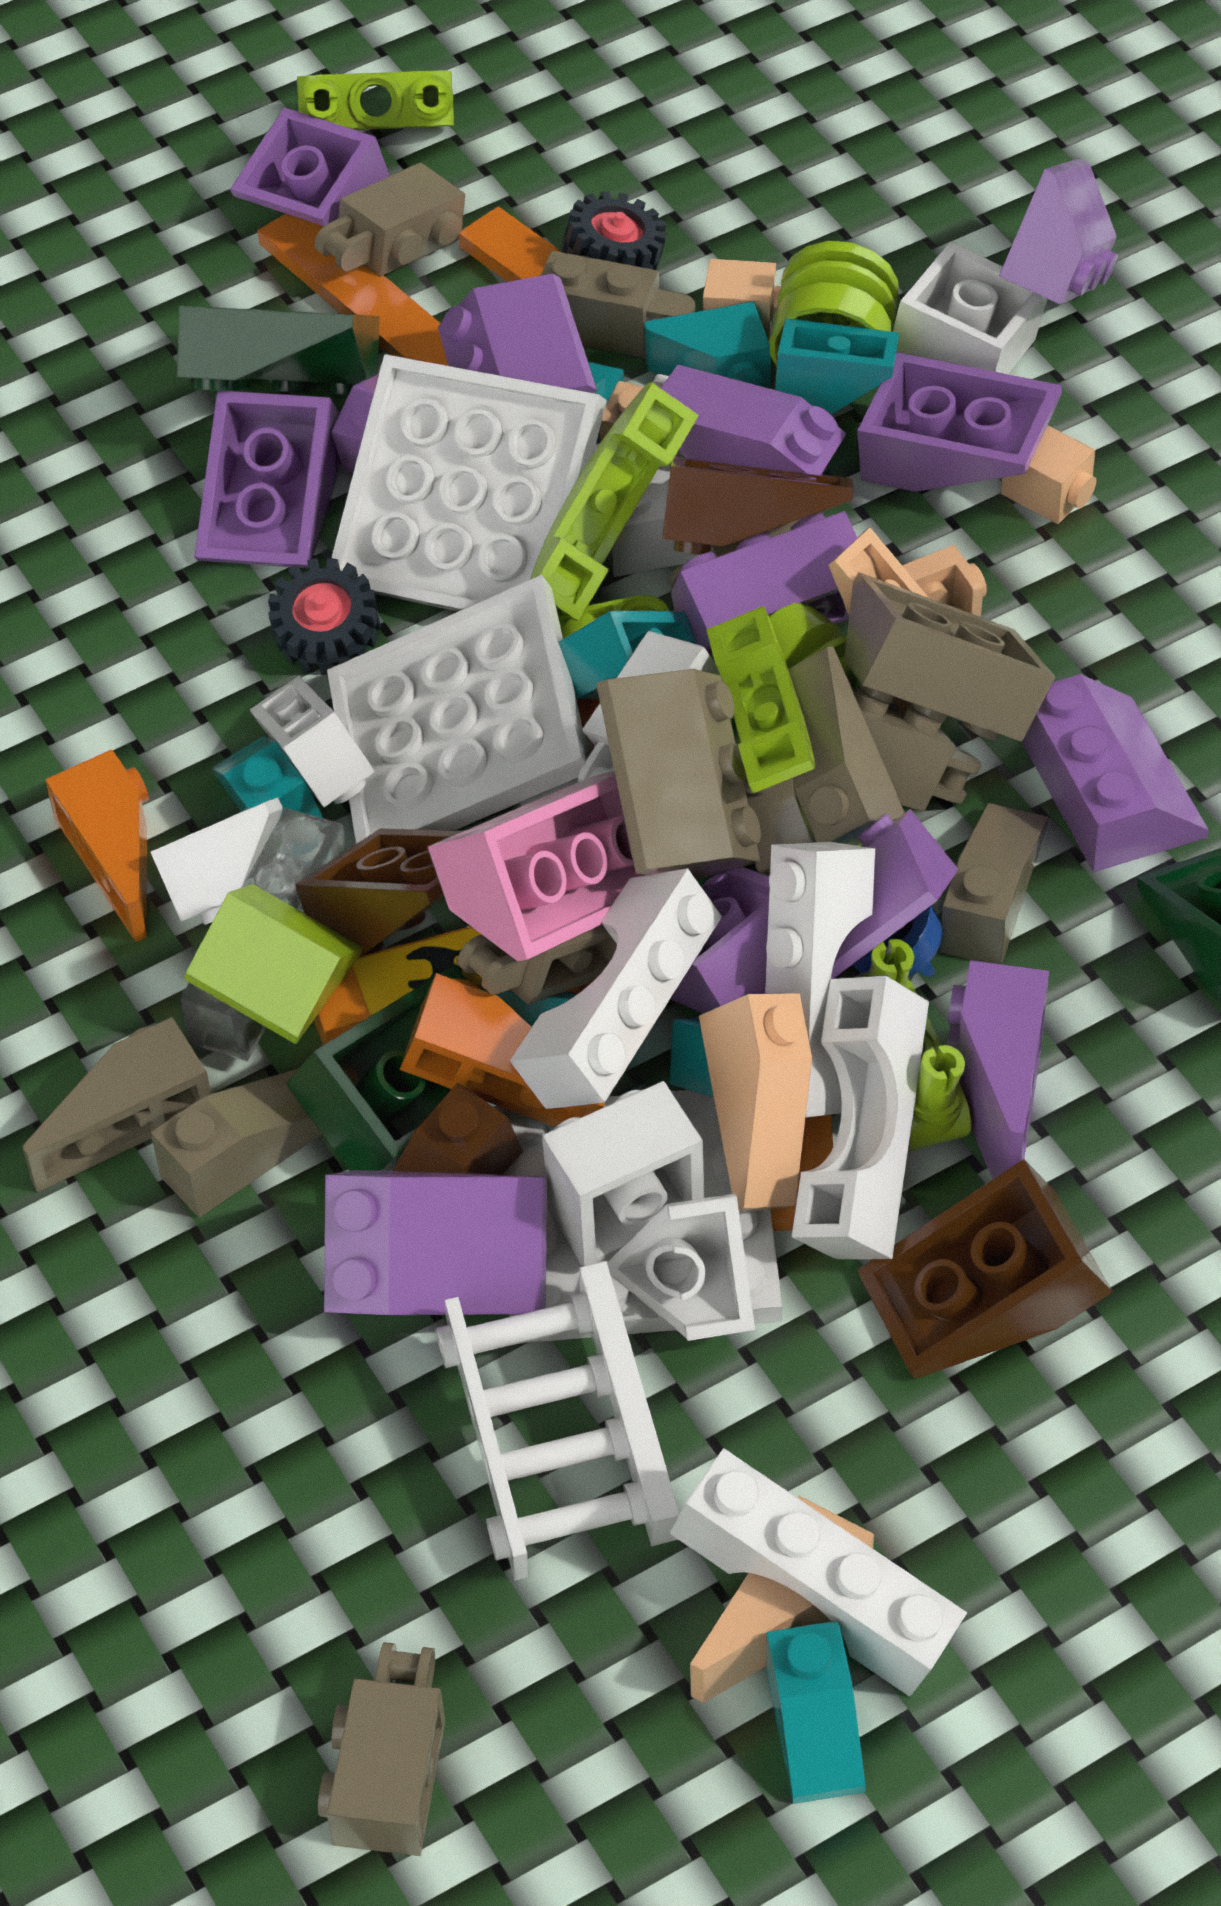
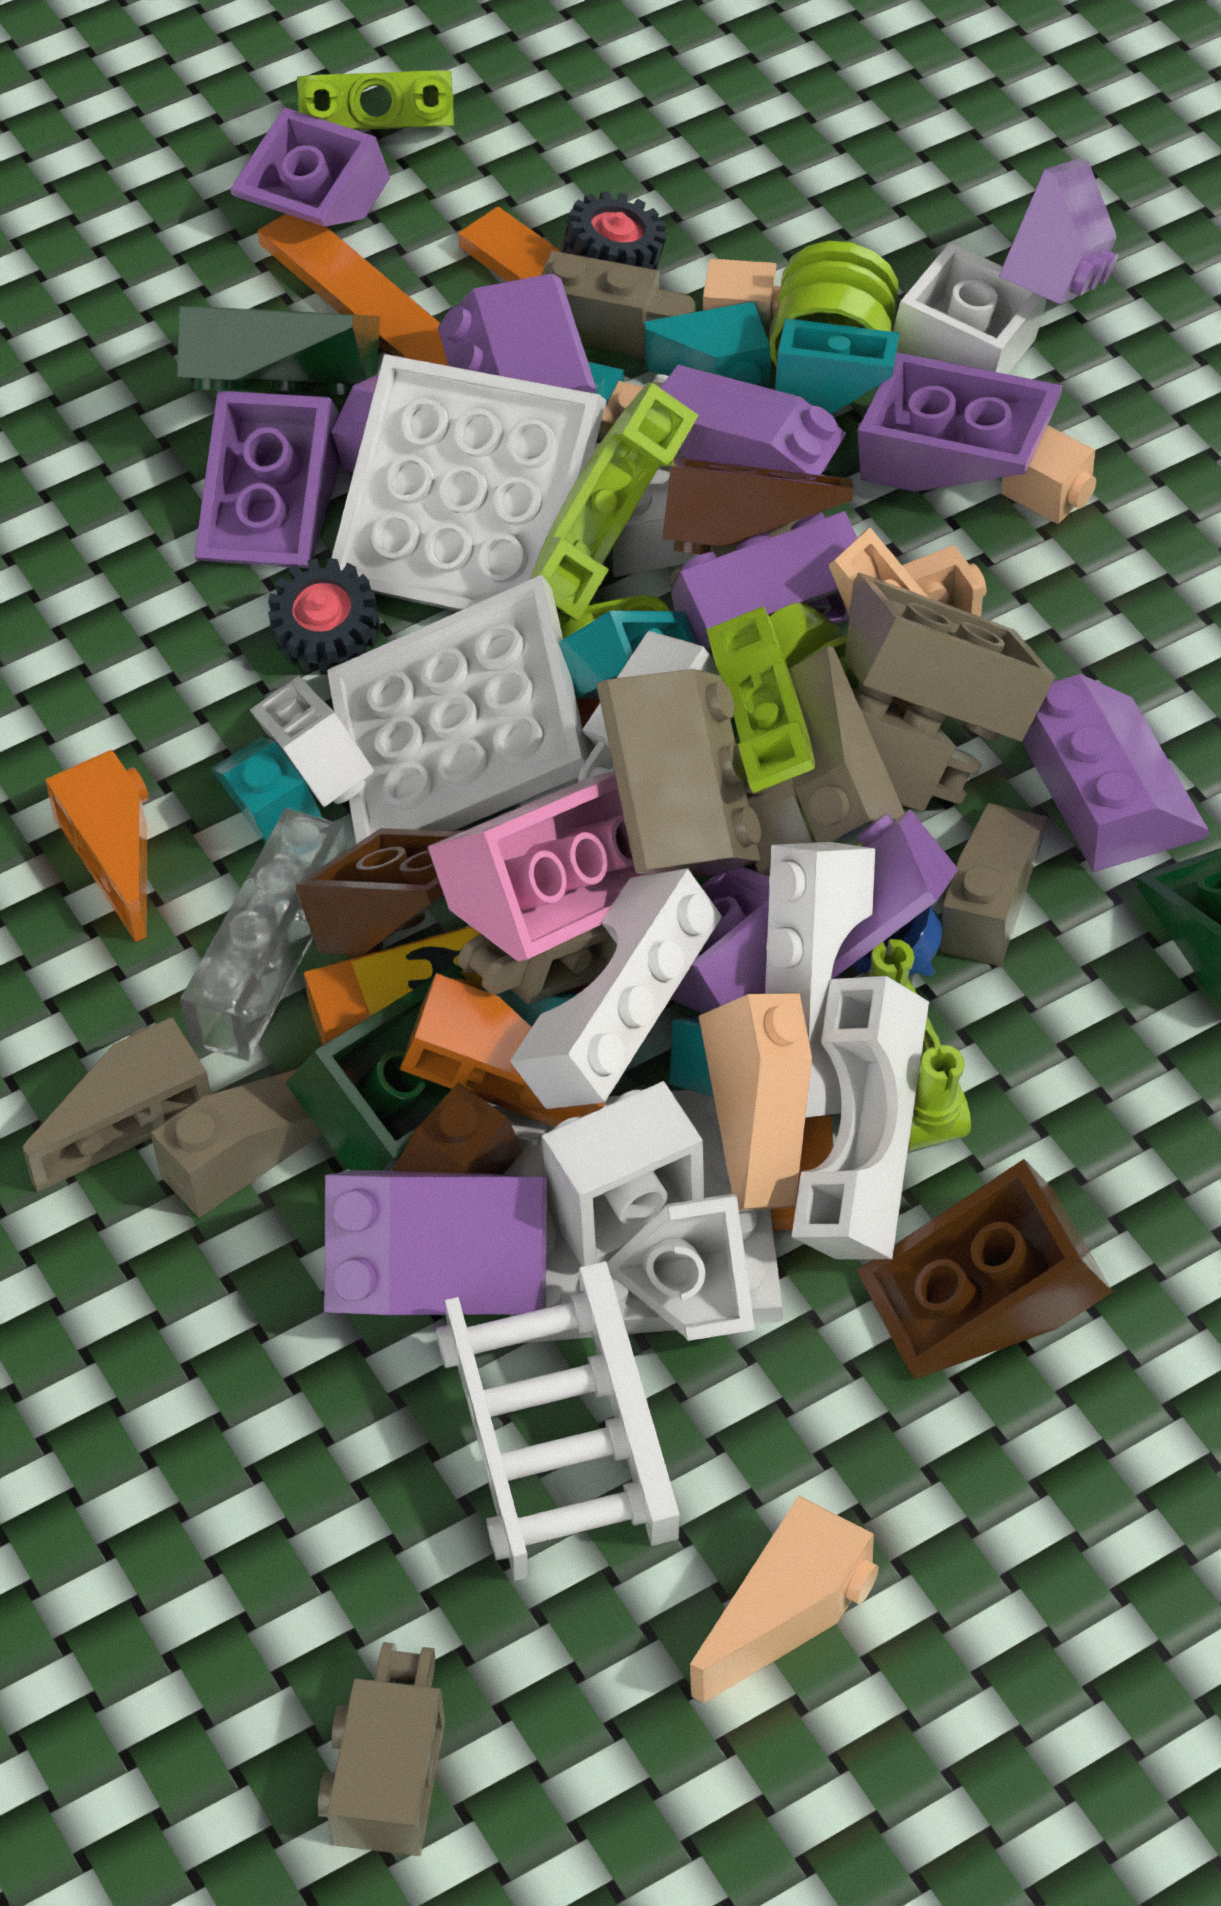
white slope [151,797,283,925] -> none
lime slope [184,884,363,1044] -> none
dark tan brick [315,162,465,276] -> none
white arch [670,1448,967,1697] -> none
teal slope [766,1621,866,1804] -> none
medium lavender slope [947,960,1049,1180] -> none

